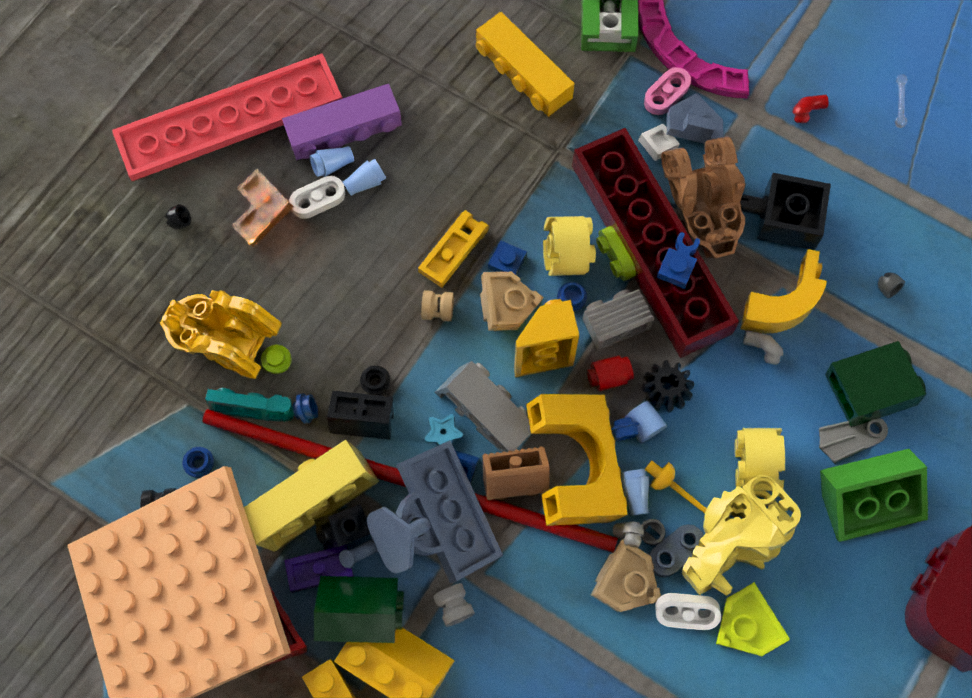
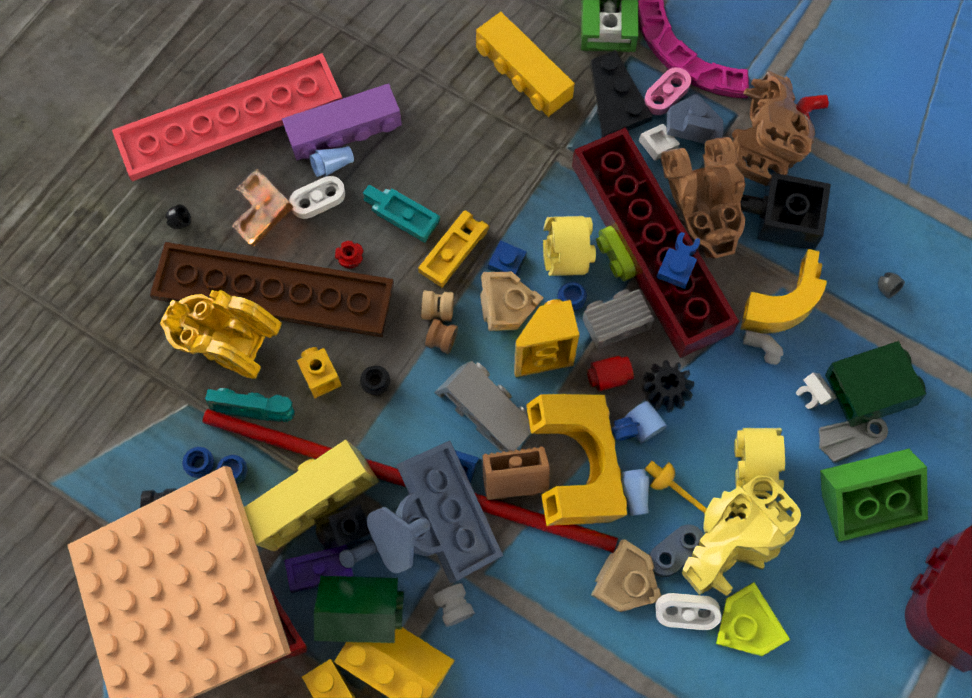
lime plate [261,344,292,374] -> none
blue plate [293,393,318,424] -> none
black hinge [327,390,394,440] -> none
light blue cone [342,159,386,196] -> none
medium azure plate [424,414,464,445] -> none
light grey arm [613,521,644,547] -> none
dark grey hinge [641,519,666,545] -> none
clear hinge [895,74,908,128] -> none
none -> reddish brown plate [150,242,394,338]
none -> blue plate [216,455,248,485]
none -> yellow brick [296,347,342,399]
none -> red plate [335,241,363,269]
none -> teal hinge [363,185,440,243]
none -> medium nougat wheel [425,319,458,354]
none -> black wing [590,50,653,138]
none -> medium nougat animal [732,71,815,186]
none -> white tile [796,373,837,409]

